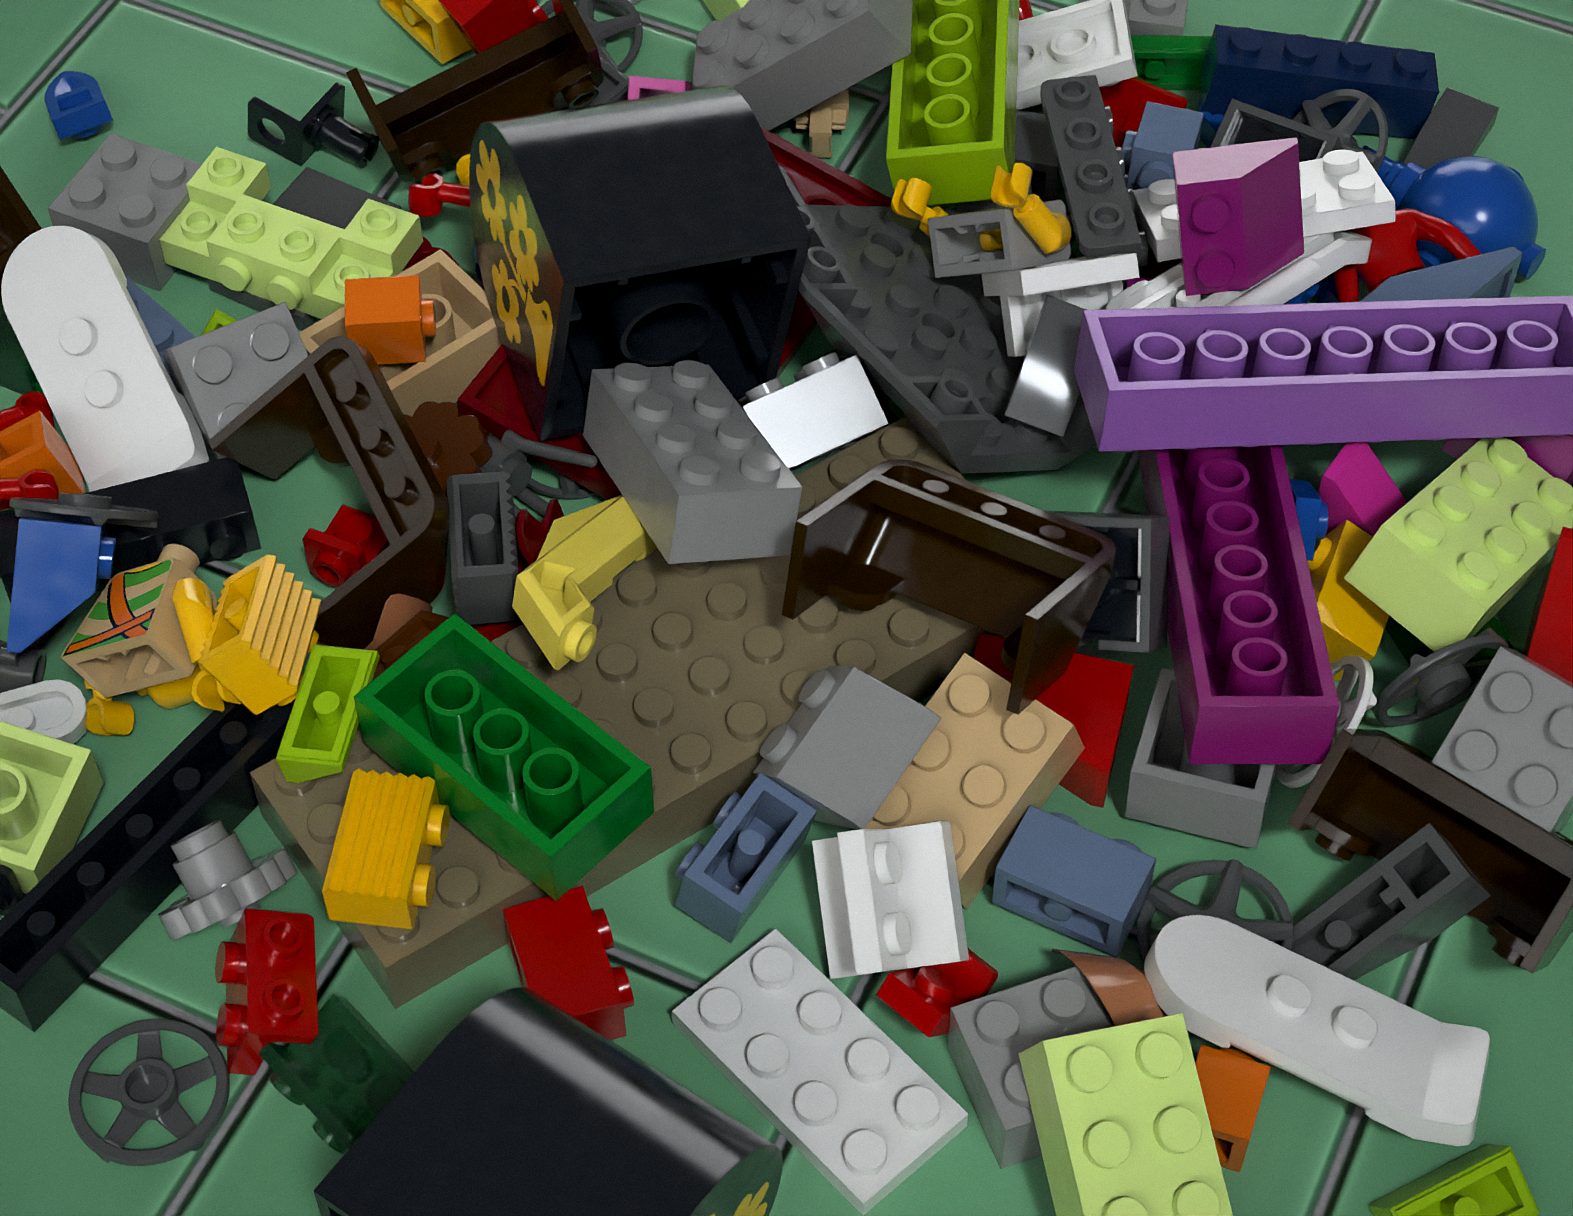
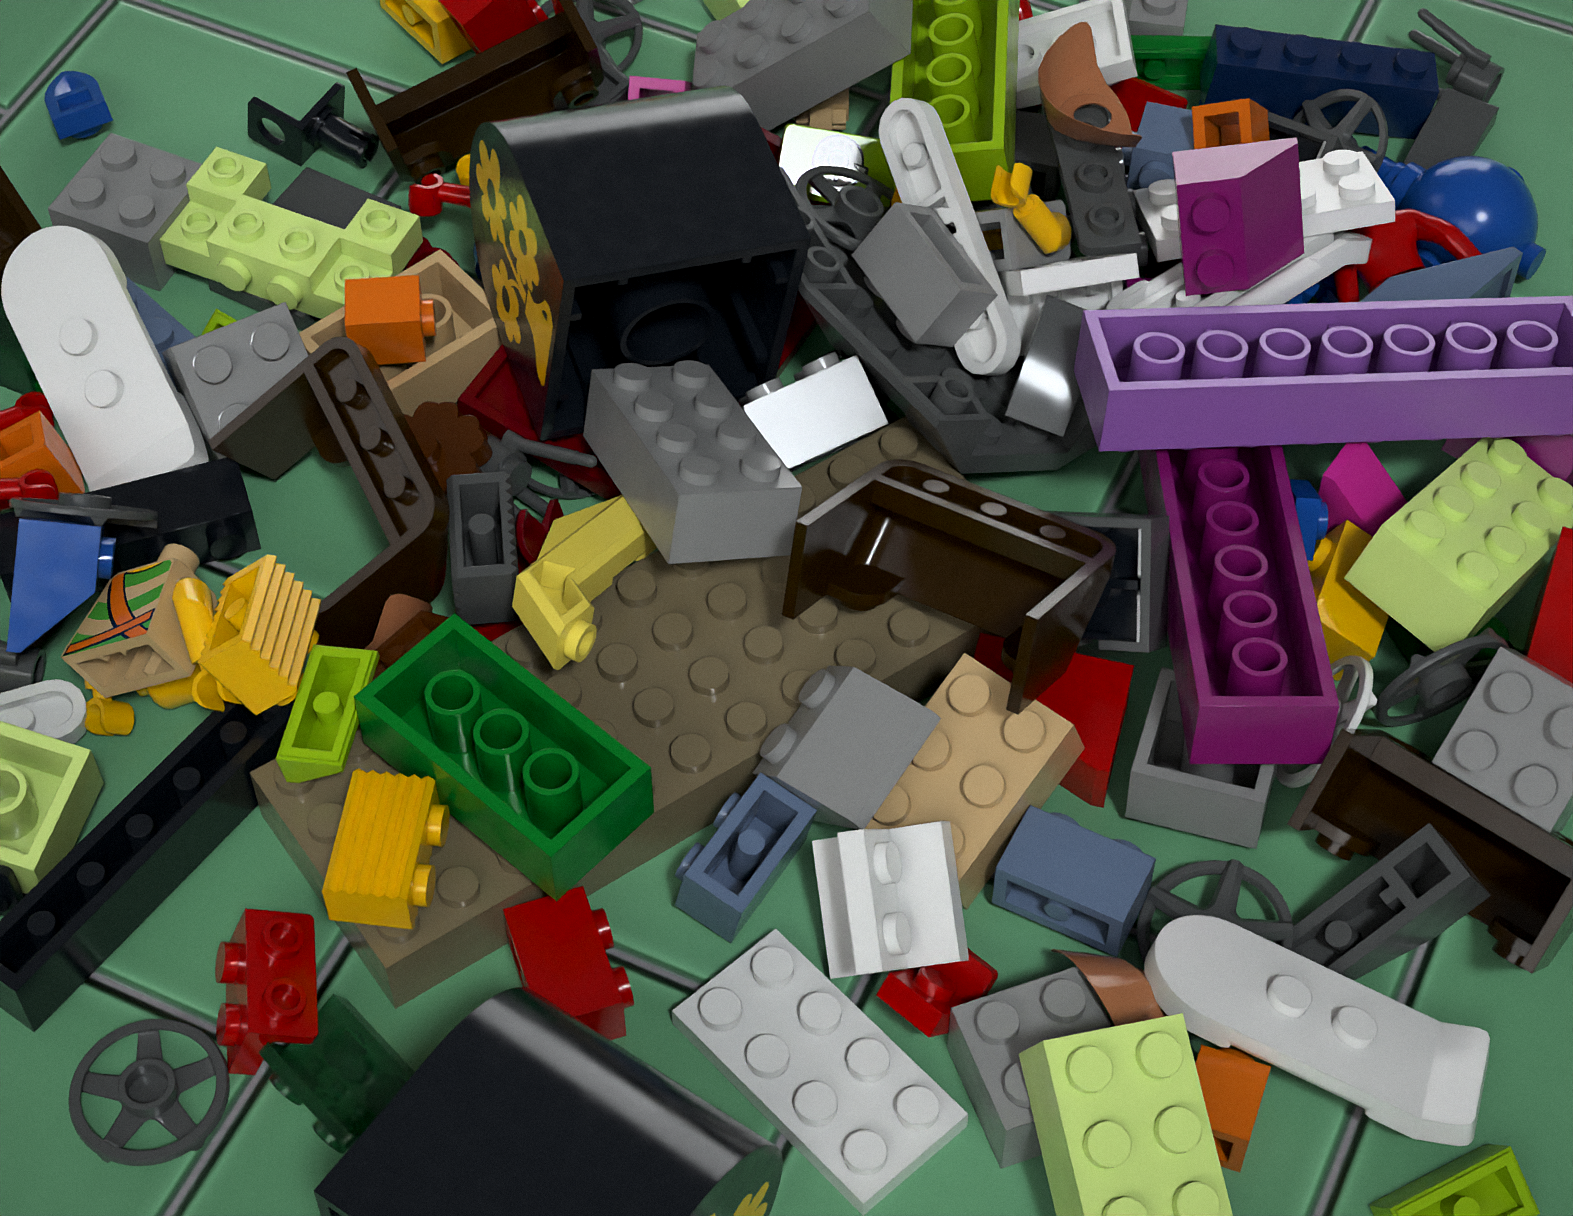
light grey plant [158,820,298,940] -> none
red bracket [302,504,390,587] -> none
none -> slope [777,123,892,207]
none -> dark grey wheel [795,166,894,251]
none -> light grey piece [852,202,998,347]
none -> white piece [878,98,1021,376]
none -> nougat piece [1038,22,1142,147]
none -> orange brick [1192,98,1270,149]
none -> dark grey plant [1409,8,1505,103]

